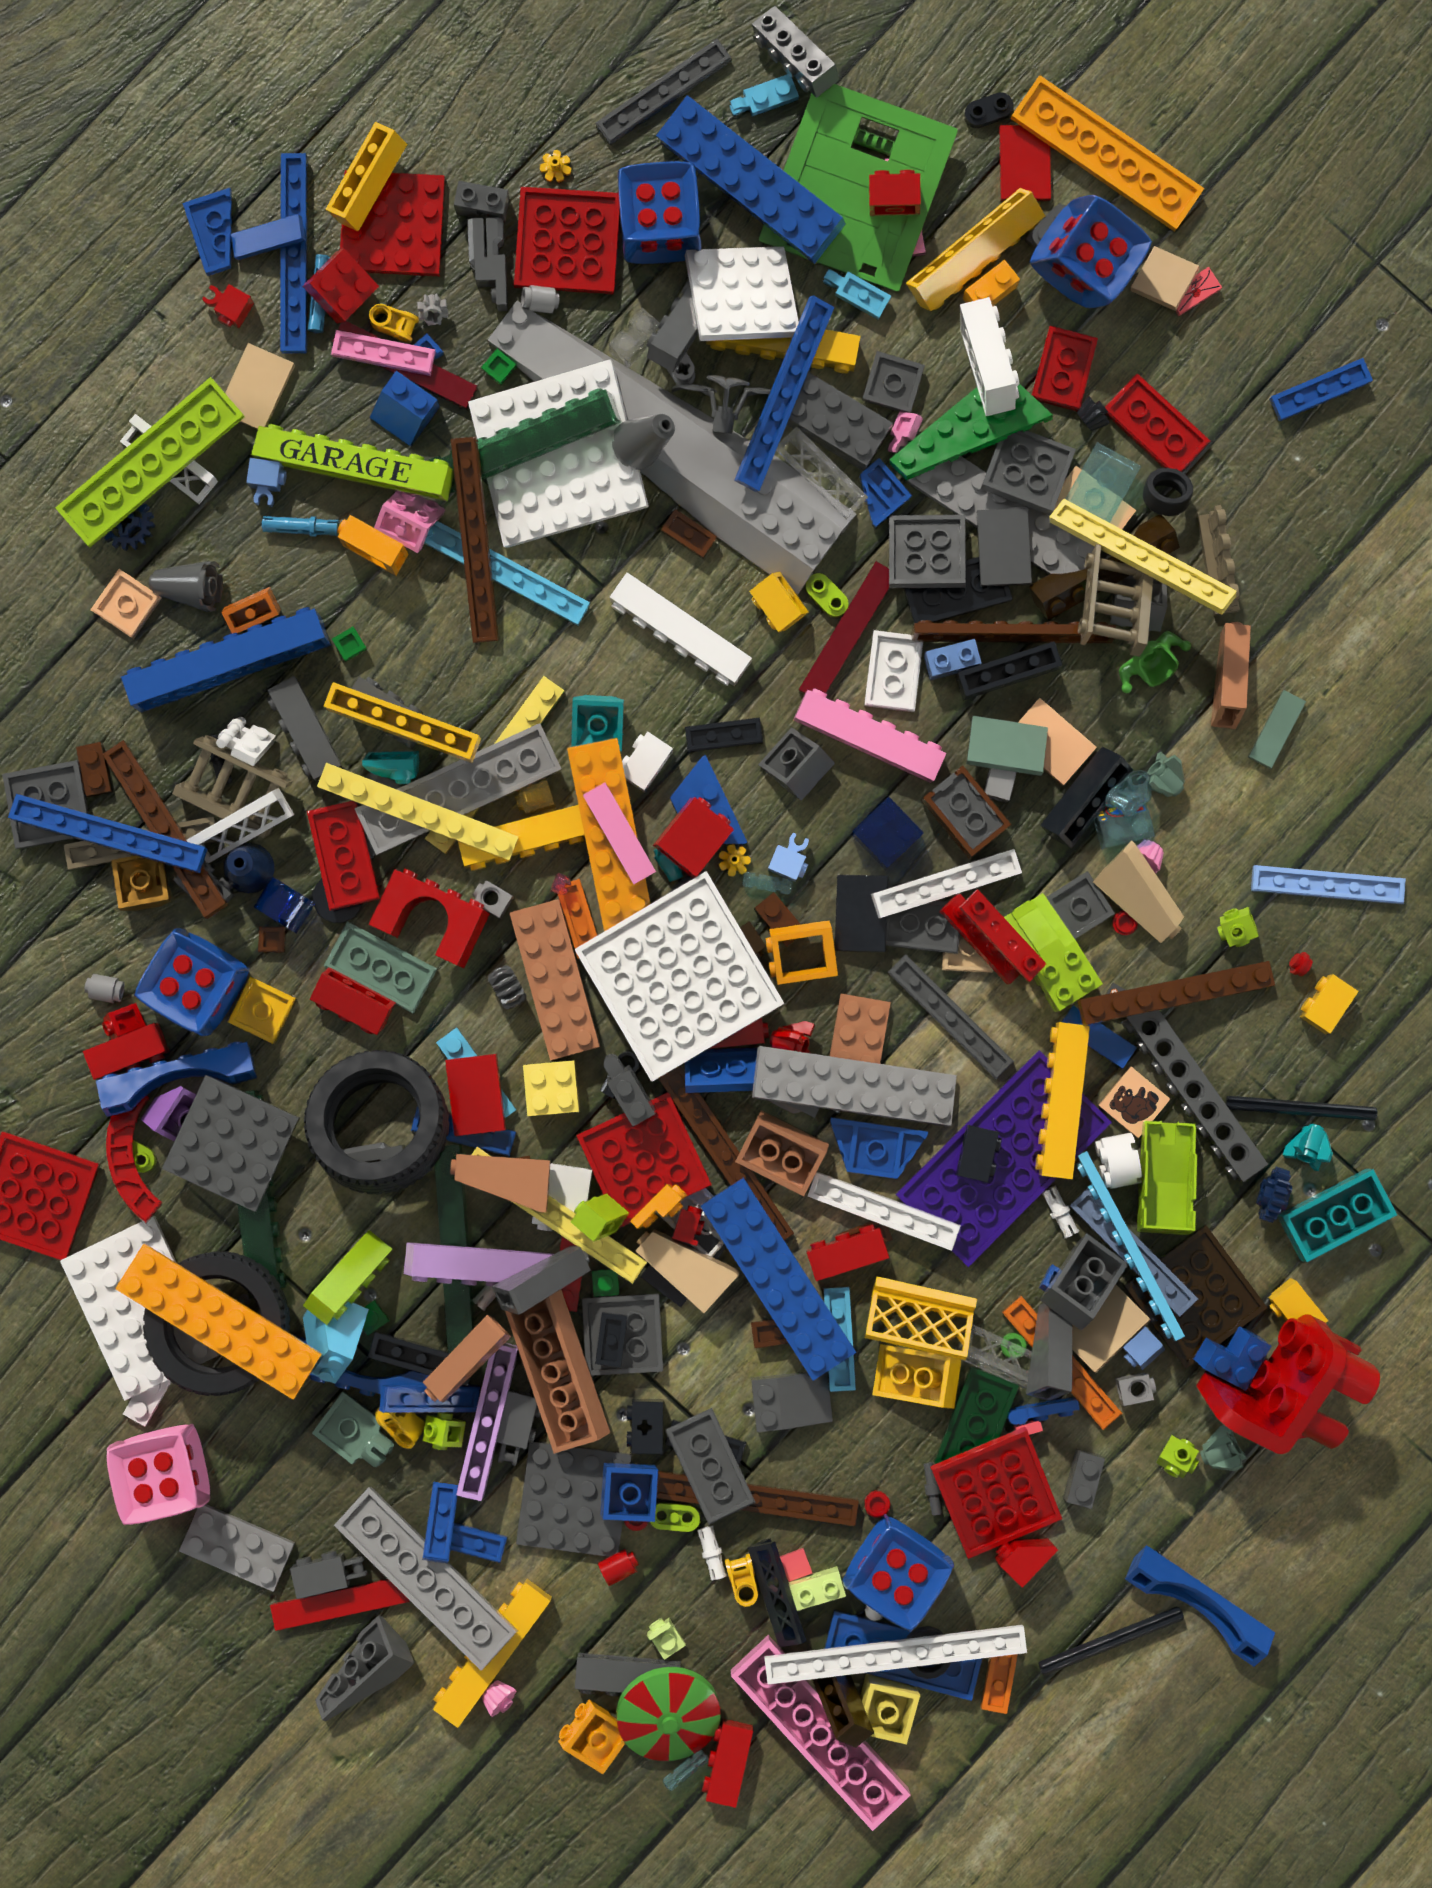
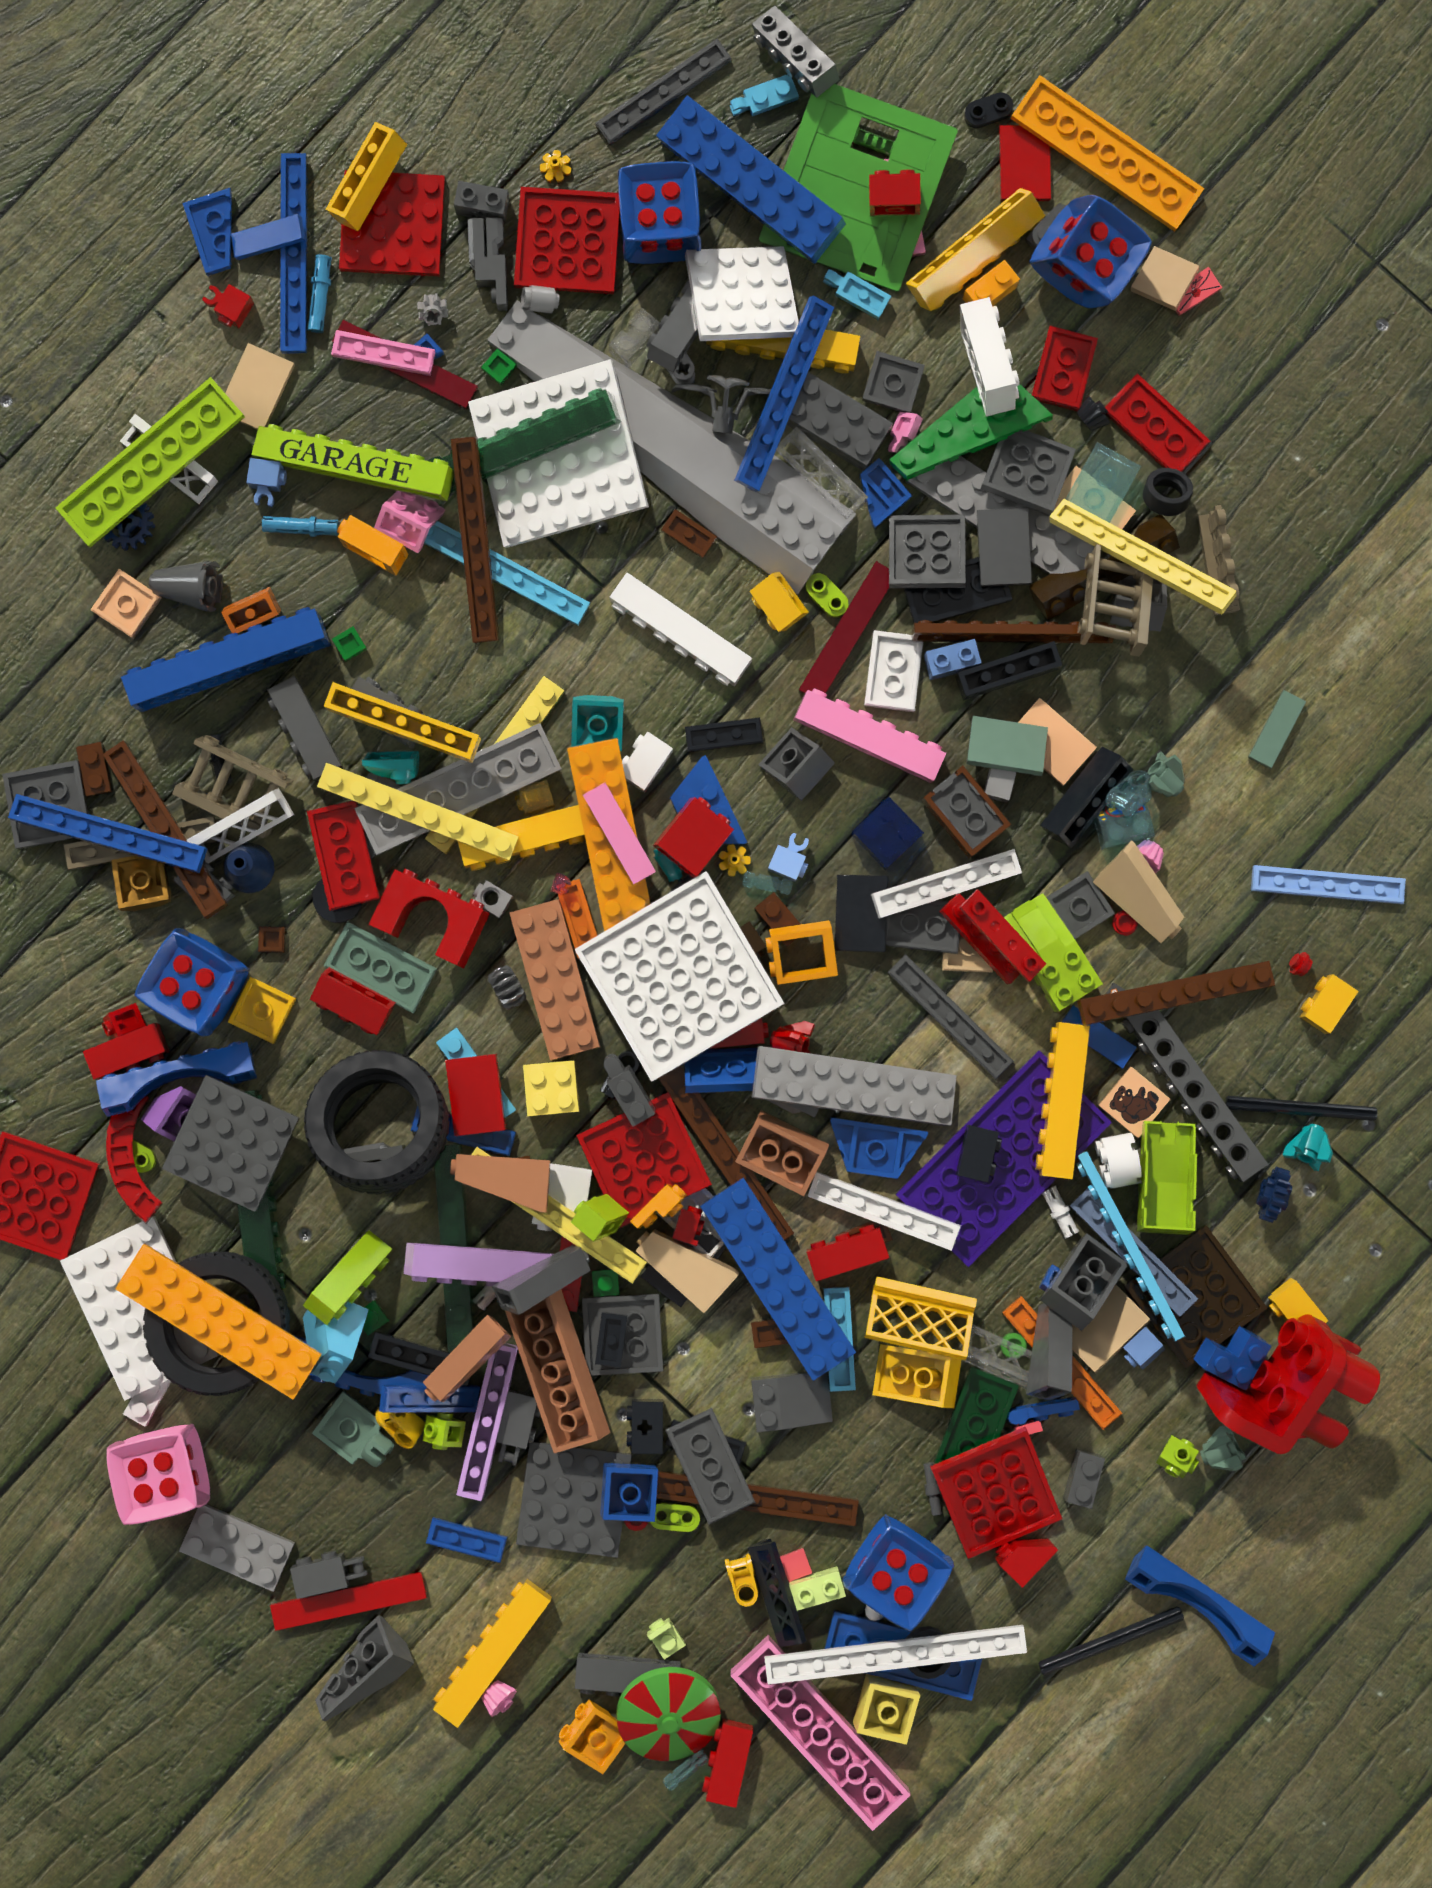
light grey brick [84,974,125,1003] -> none
white plate [216,717,276,766] -> none
clear blue brick [253,877,315,934] -> none
red brick [302,248,379,324] -> none
light grey plate [334,1487,518,1670] -> none
yellow piece [369,304,419,343] -> none
blue slope [370,371,440,447] -> none
blue tile [422,1482,458,1563] -> none
red brick [598,1549,639,1586] -> none
dark grey cone [612,414,675,470] -> none
white pin [697,1525,727,1581] -> none
dark brown brick [812,1674,874,1748] -> none
nougat plate [829,994,891,1064] -> none
red tile [864,1490,890,1518] -> none
orange plate [981,1654,1018,1714] -> none
light grey brick [1115,1372,1156,1406] -> none
bright green piece [1119,631,1191,693] -> none
nougat slope [1211,622,1251,729] -> none
lime brick [1217,907,1259,947] -> none
blue plate [1270,358,1373,422] -> none
teal brick [1277,1168,1397,1262] -> none

